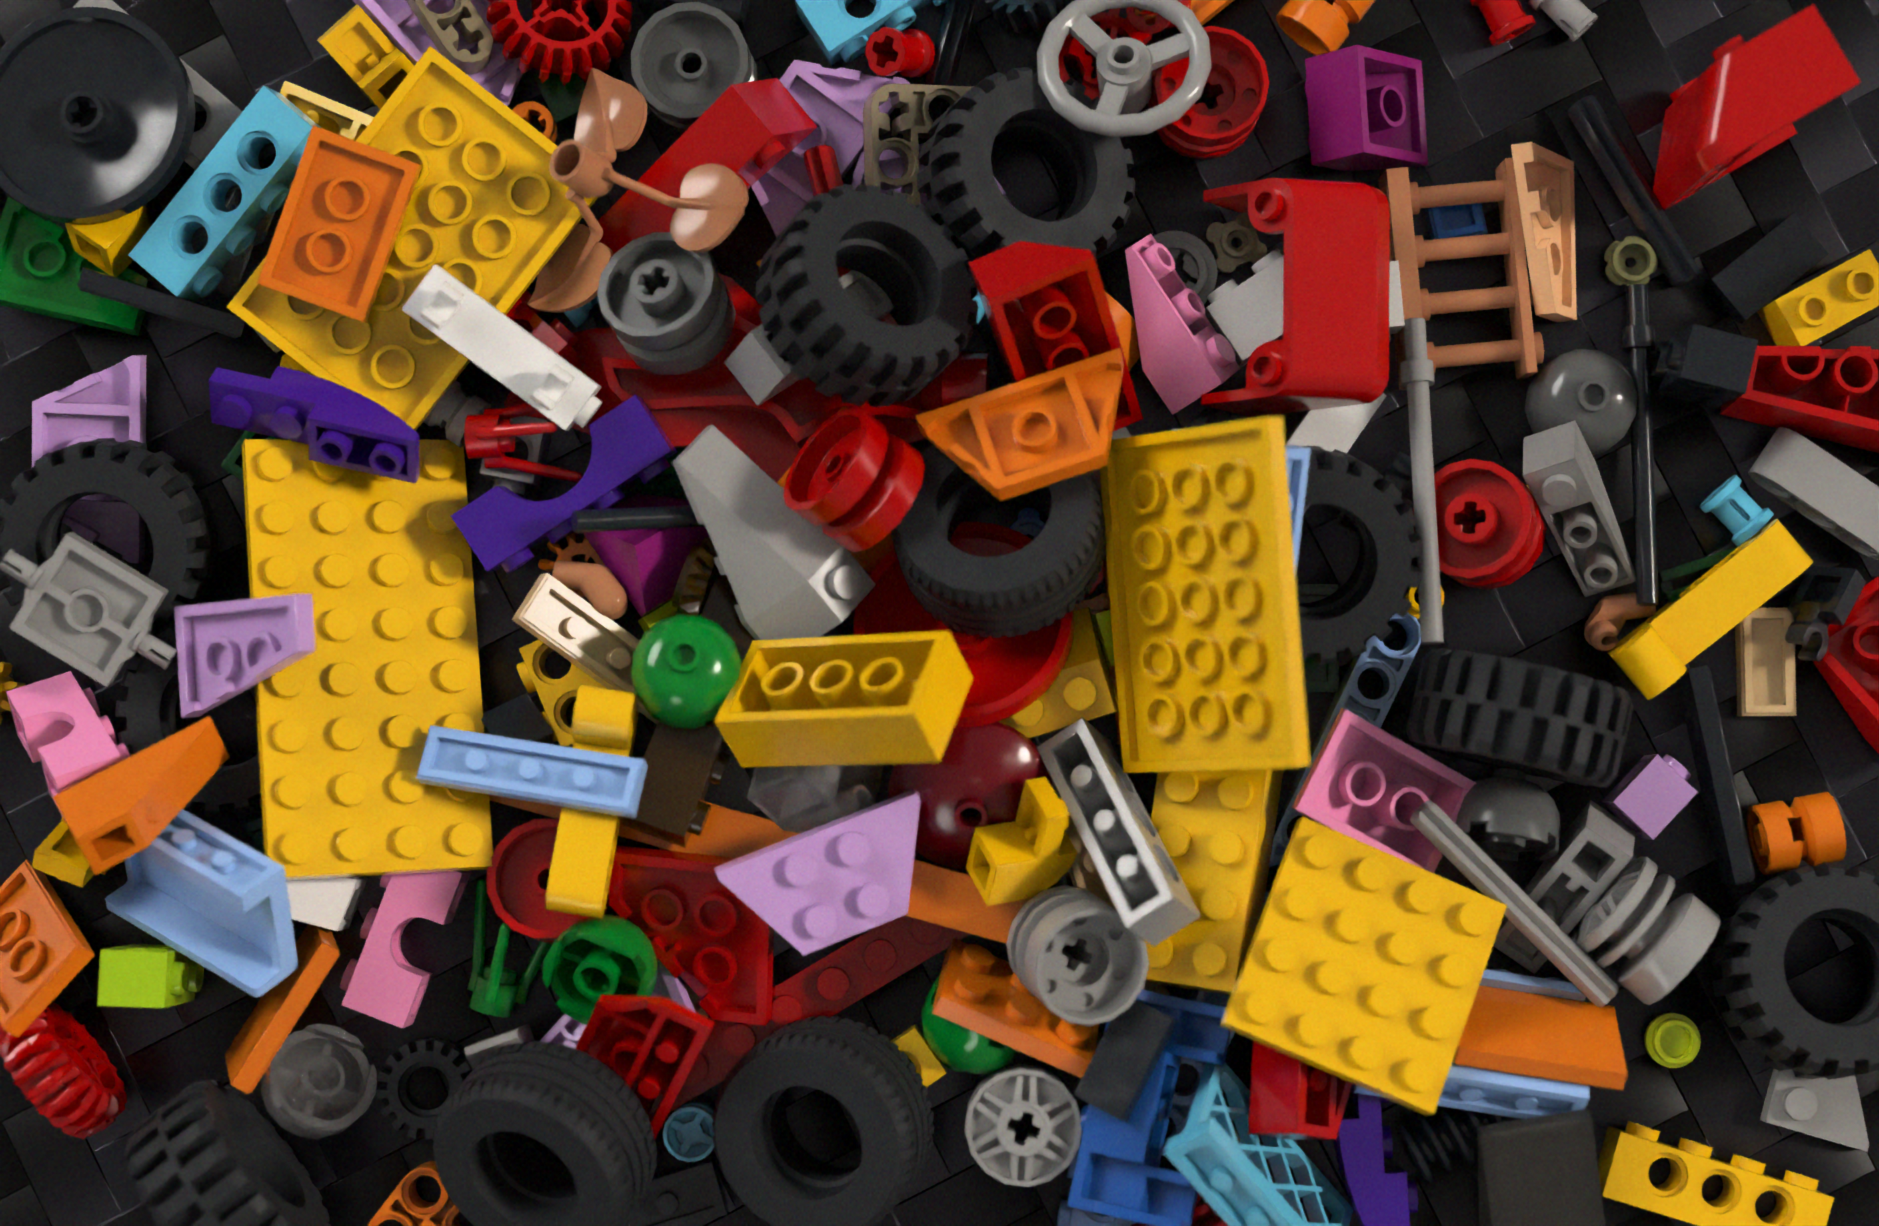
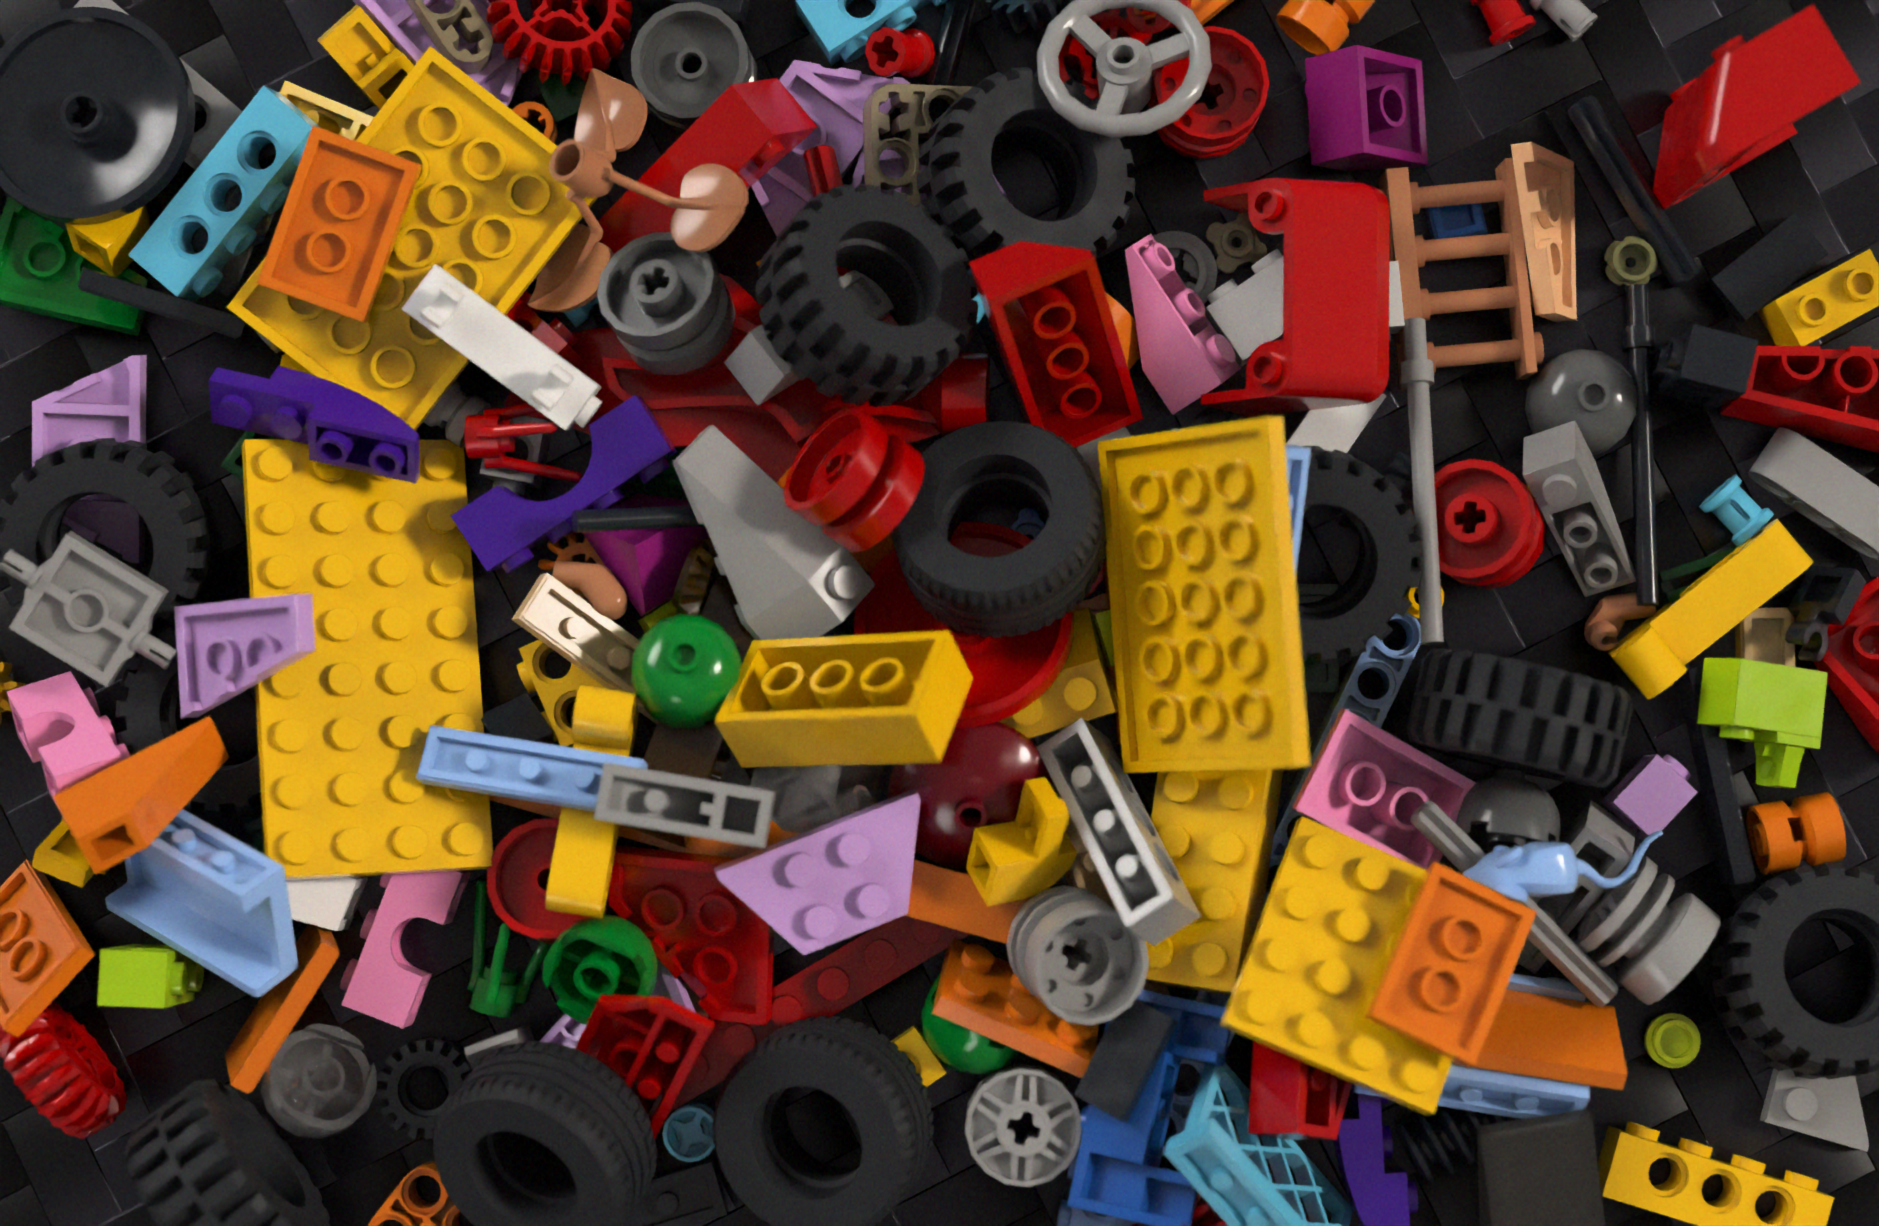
orange wing [916,348,1124,501] -> none
none -> light grey slope [594,762,776,848]
none -> orange plate [1365,862,1537,1068]
none -> light blue animal [1462,830,1663,902]
none -> lime hinge [1697,658,1828,789]

